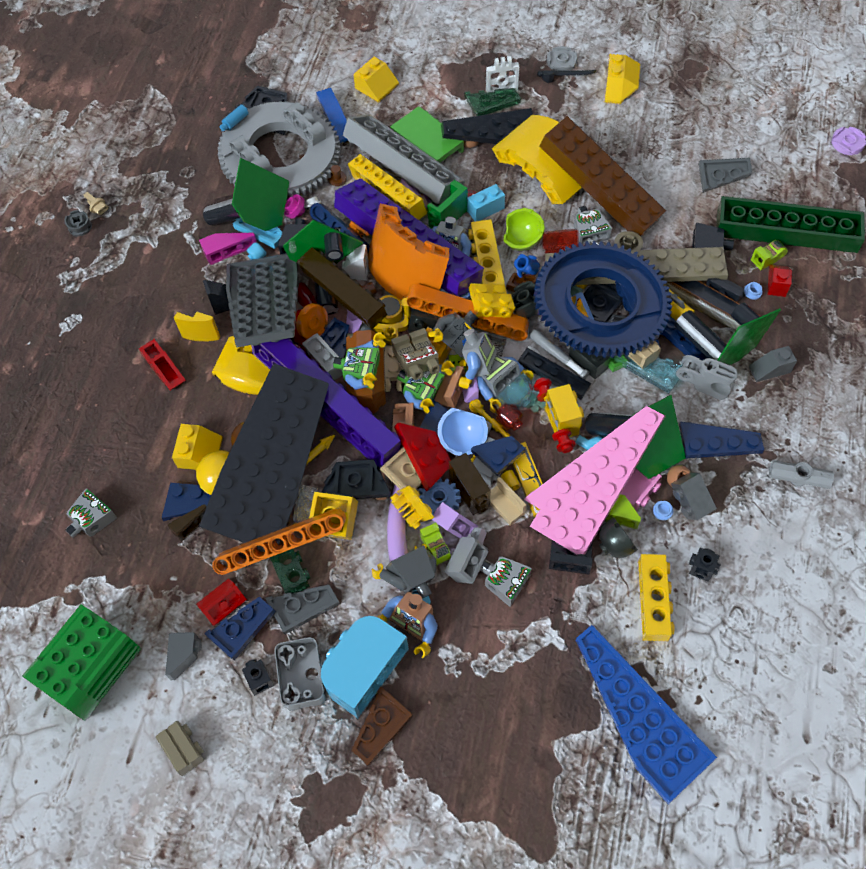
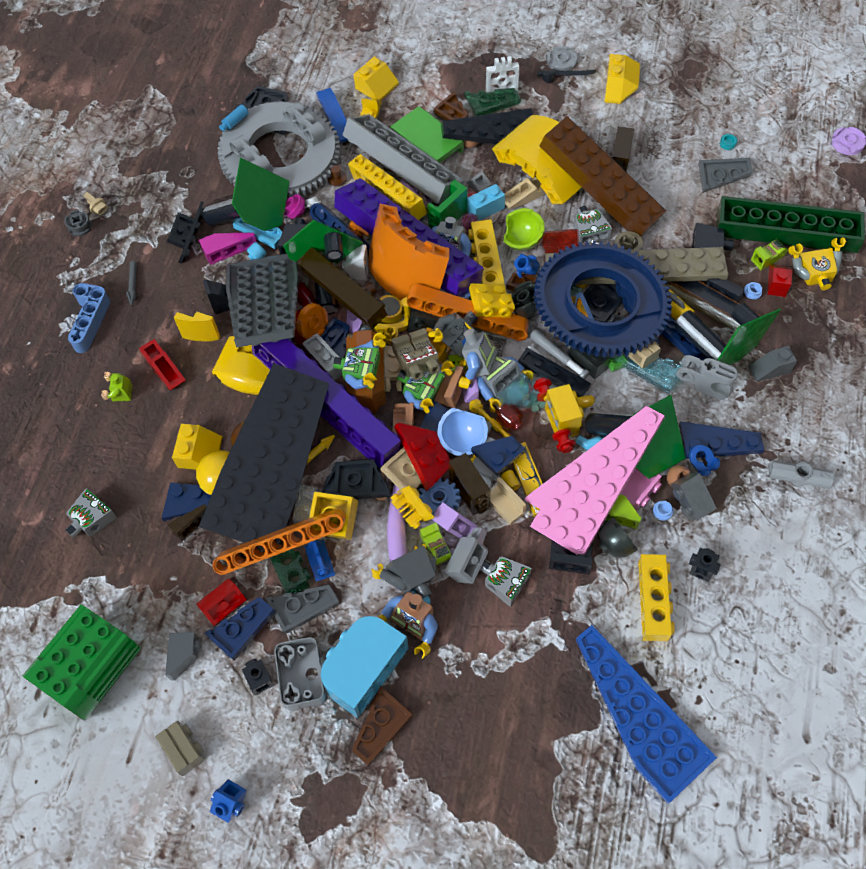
none -> medium blue beam [68,283,110,353]
none -> lime piece [101,372,133,401]
none -> dark grey piece [126,261,138,305]
none -> black bracket [167,201,204,264]
none -> blue brick [209,779,247,823]
none -> blue hinge [305,539,335,582]
none -> yellow slope [360,98,382,119]
none -> reddish brown wing [434,91,468,121]
none -> clear pink plate [462,213,479,230]
none -> light grey slope [466,171,492,193]
none -> tan slope [505,177,546,210]
none -> yellow arm [577,395,595,409]
none -> dark brown window [612,126,634,172]
none -> blue piece [689,445,720,476]
none -> teal tile [720,134,738,150]
none -> torso [788,238,846,291]

